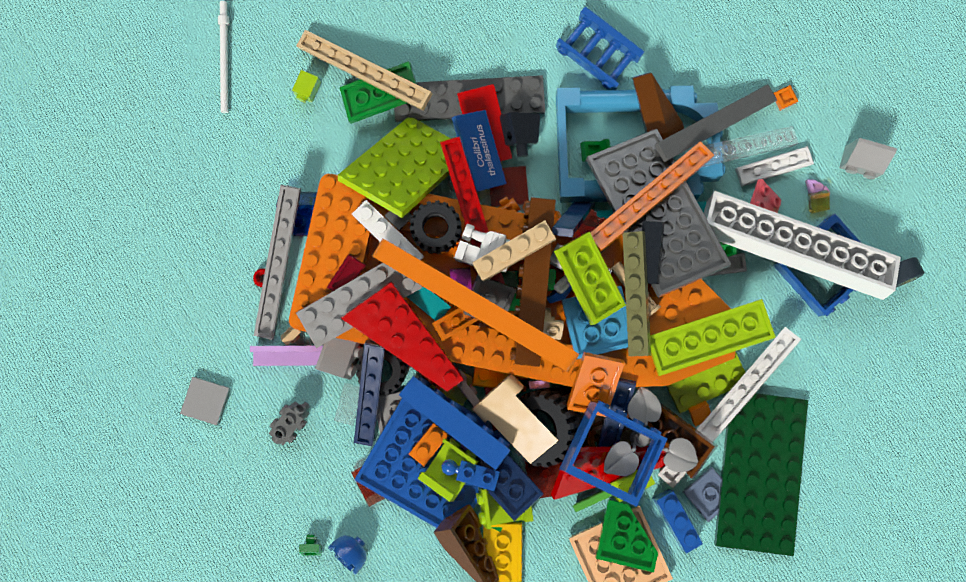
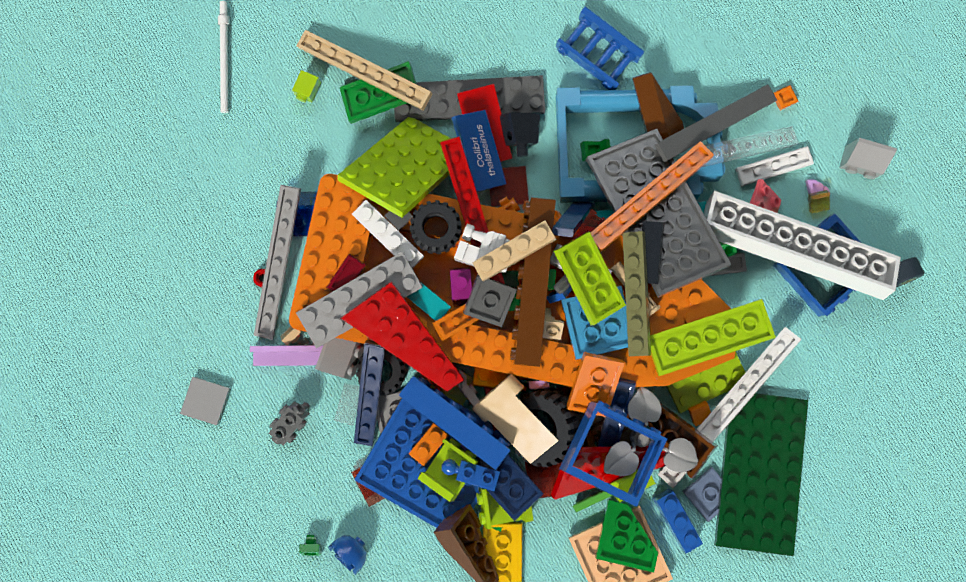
orange beam [372,238,579,373] -> none

